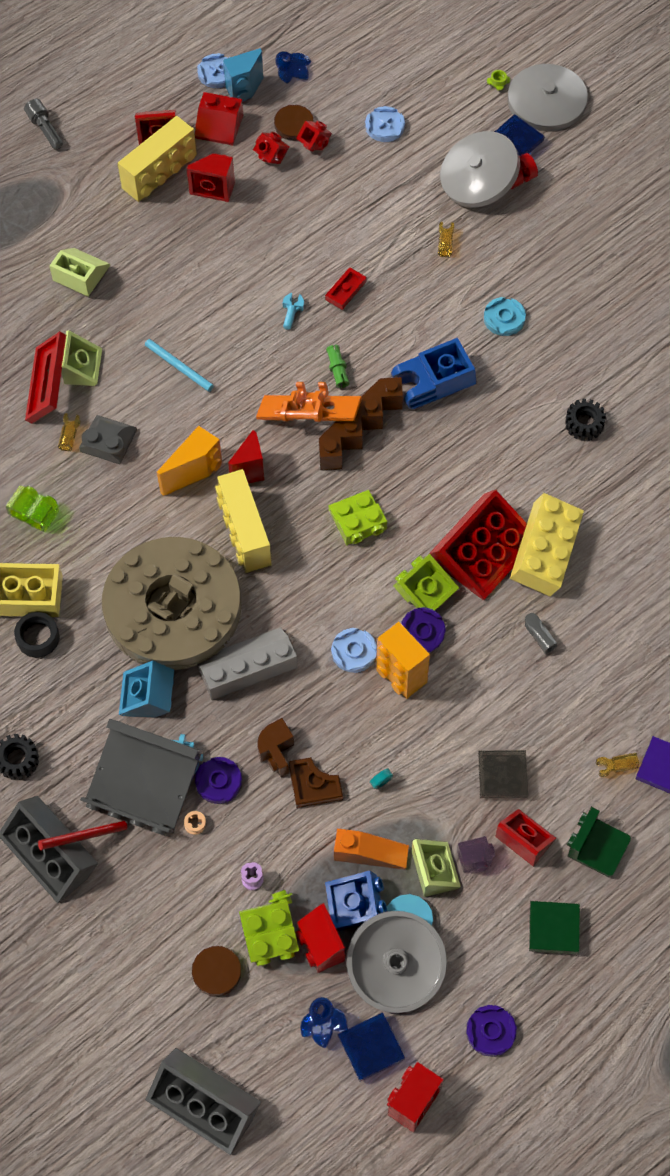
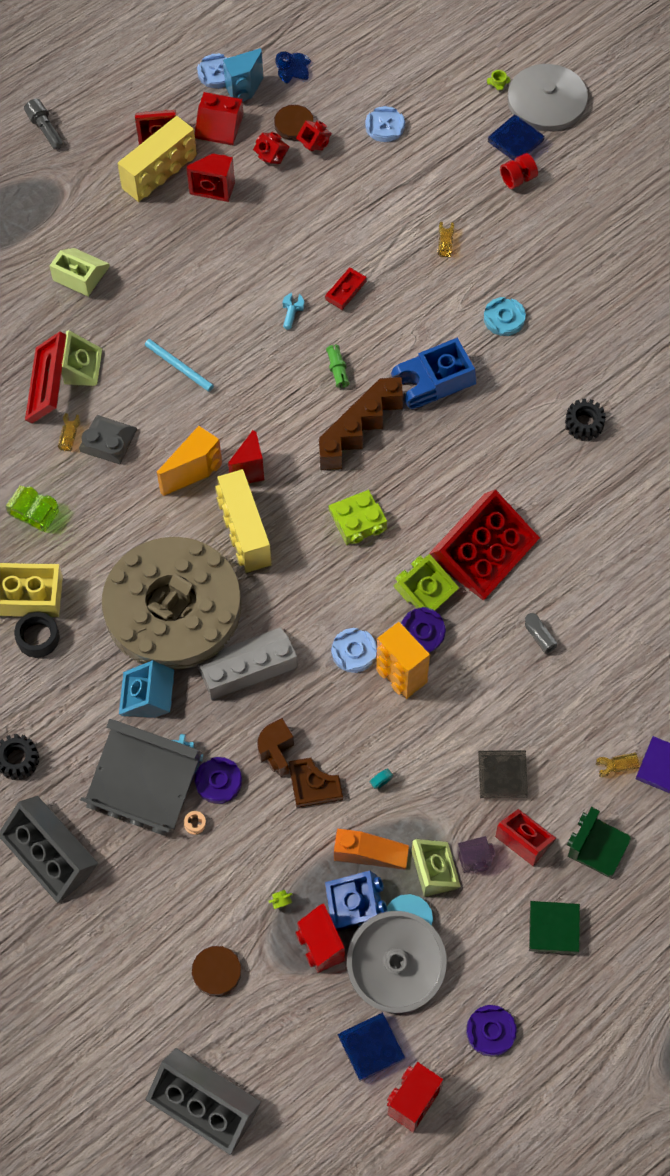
red bar [38,821,127,850] -> none
lime plate [239,900,299,966] -> none
lavender bush [241,862,264,891] -> none
orange piece [256,382,362,422] -> none
clear blue plate [300,997,348,1048] -> none
light grey dish [440,131,520,208] -> none
light yellow brick [510,493,584,596] -> none

